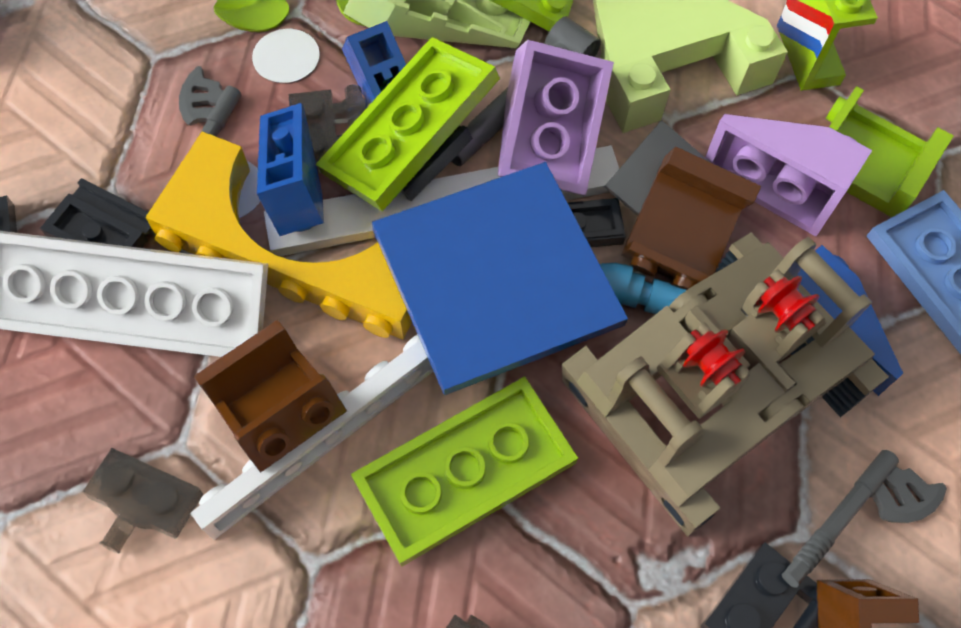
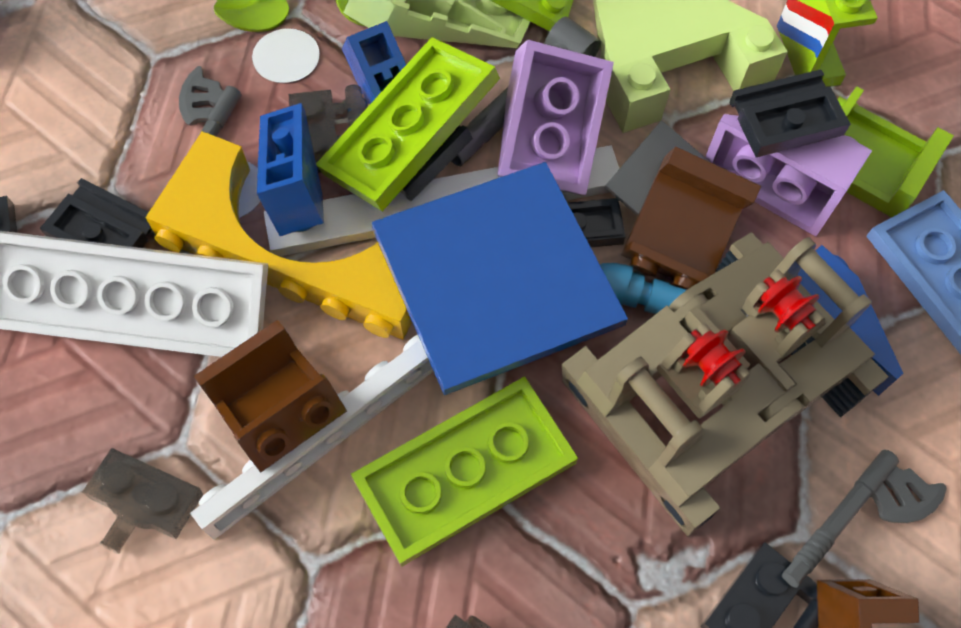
none -> black plate [729,69,851,158]

